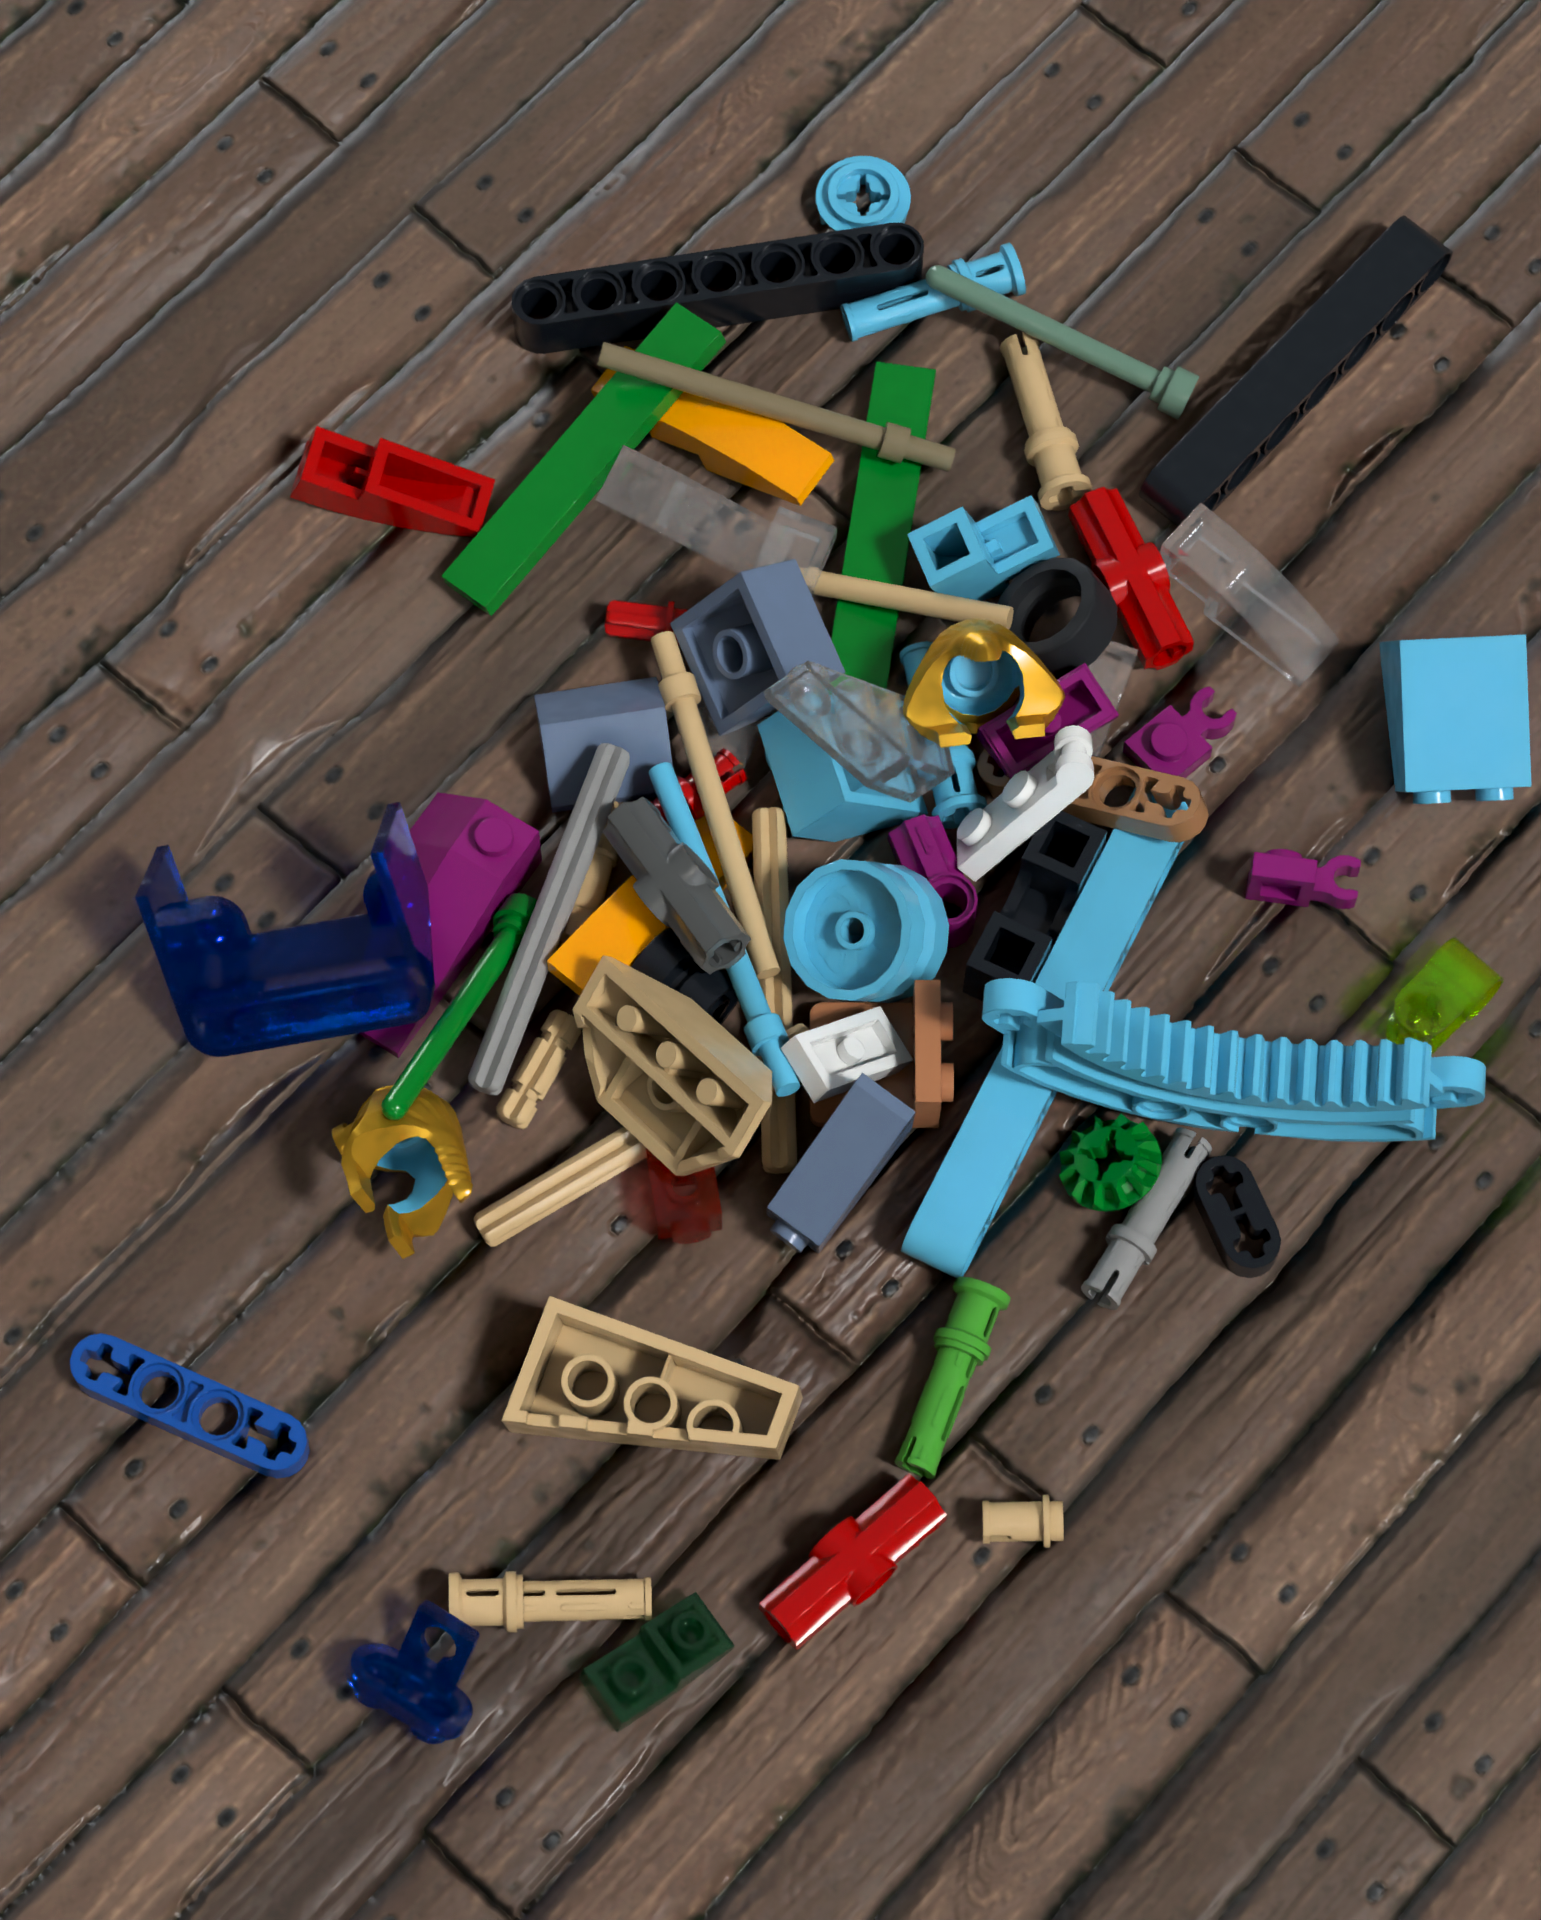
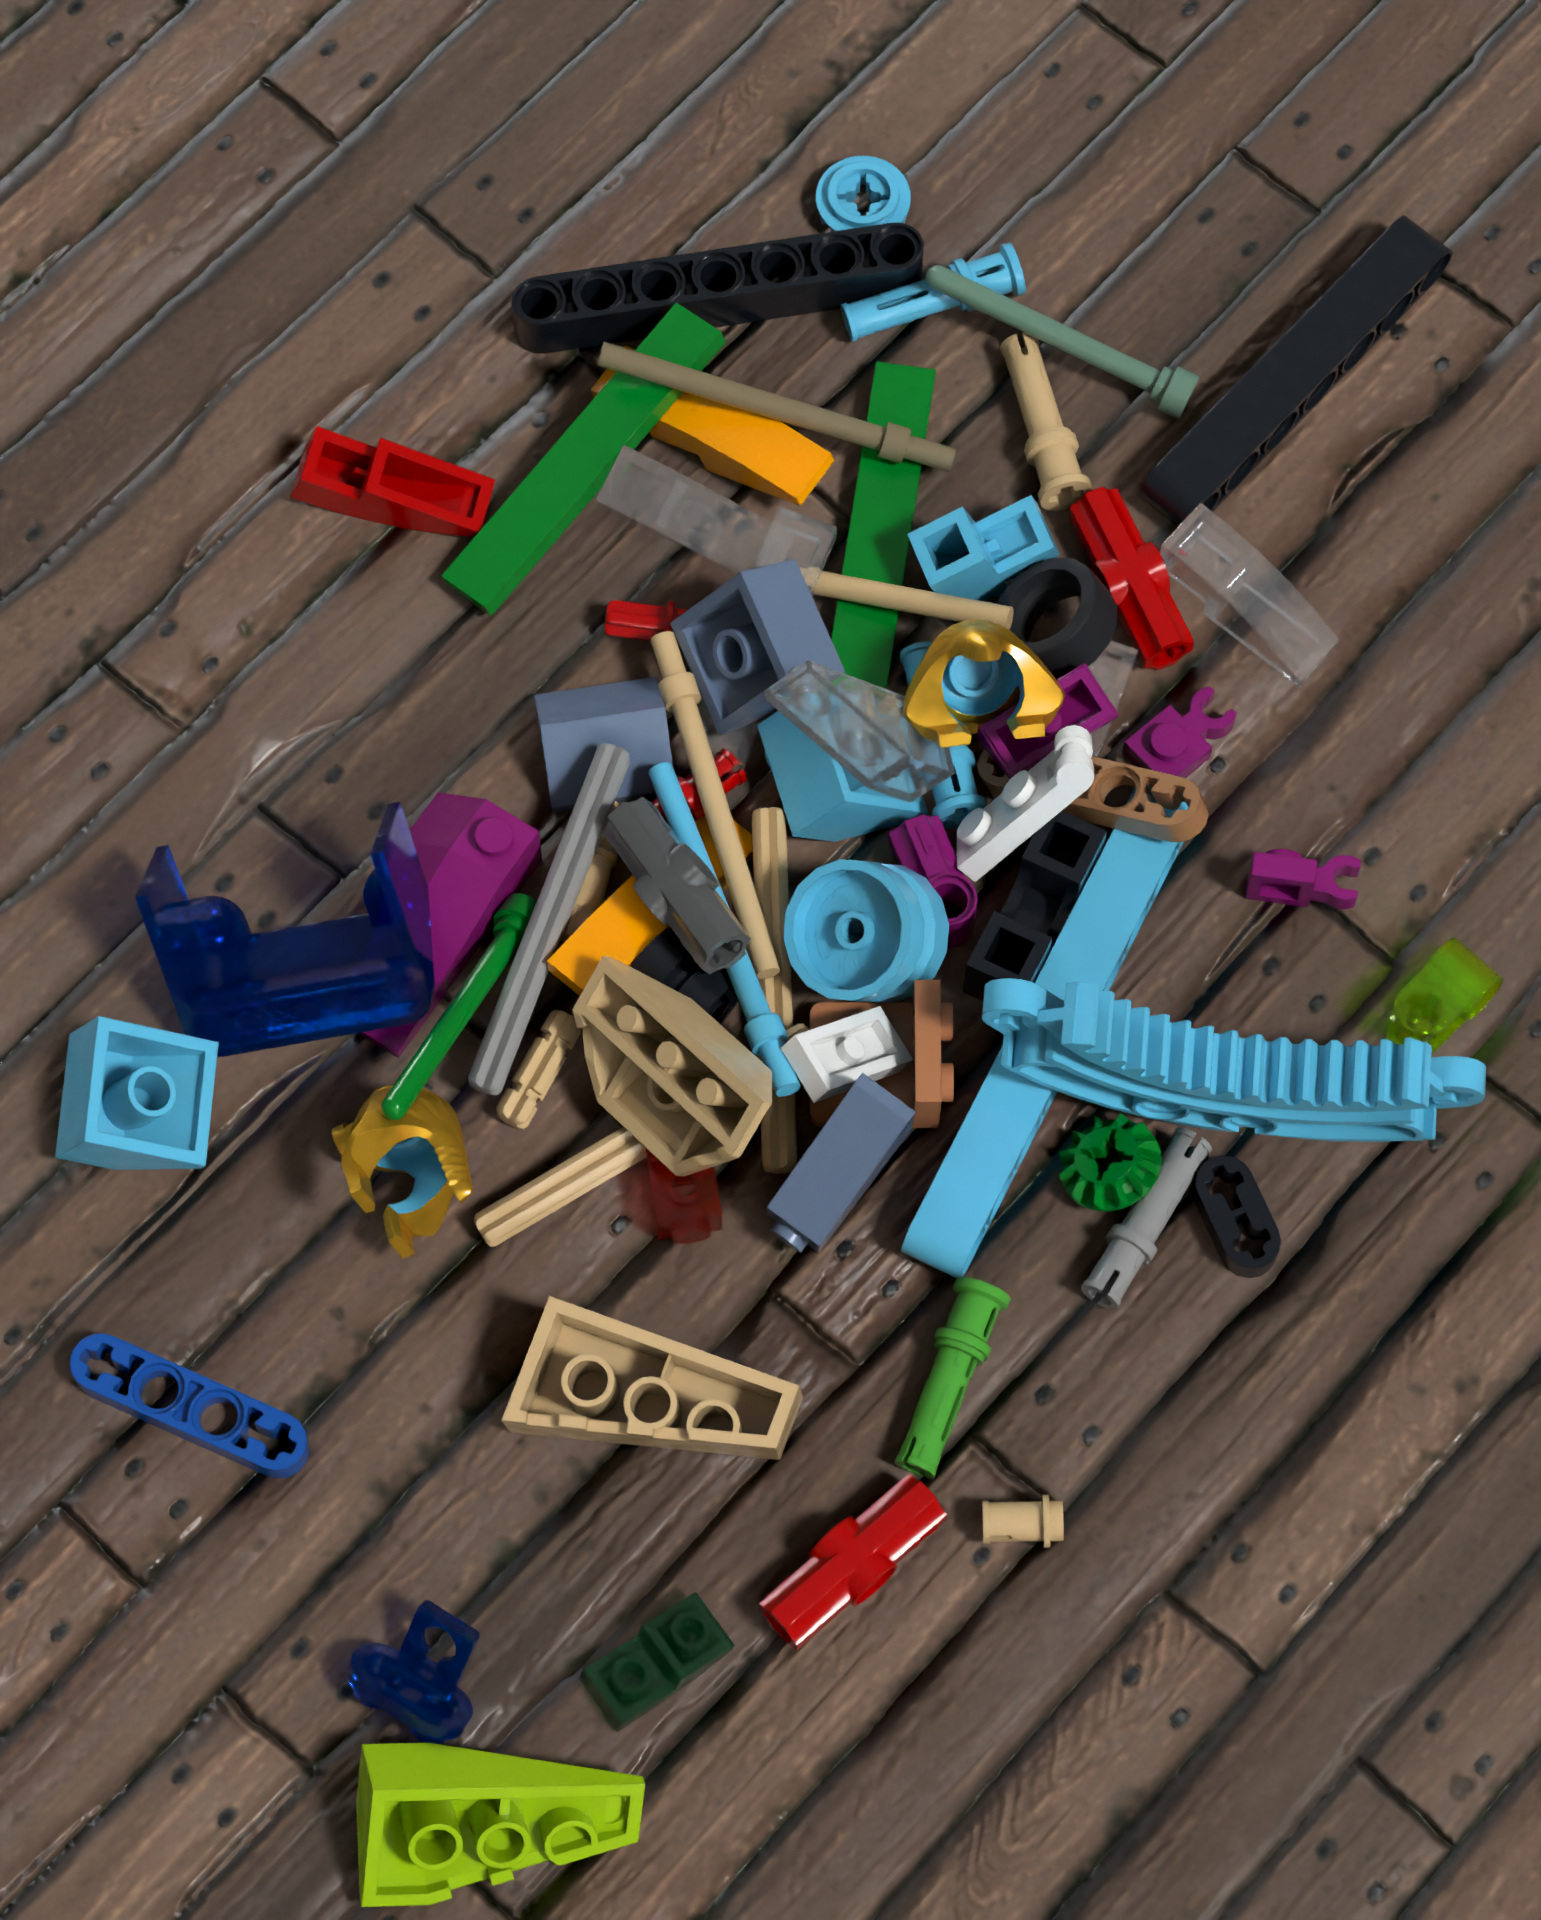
tan pin [449,1571,652,1634] -> none
medium azure slope [1380,634,1532,804] -> none
none -> medium azure slope [55,1016,219,1170]
none -> lime wedge [356,1743,645,1907]

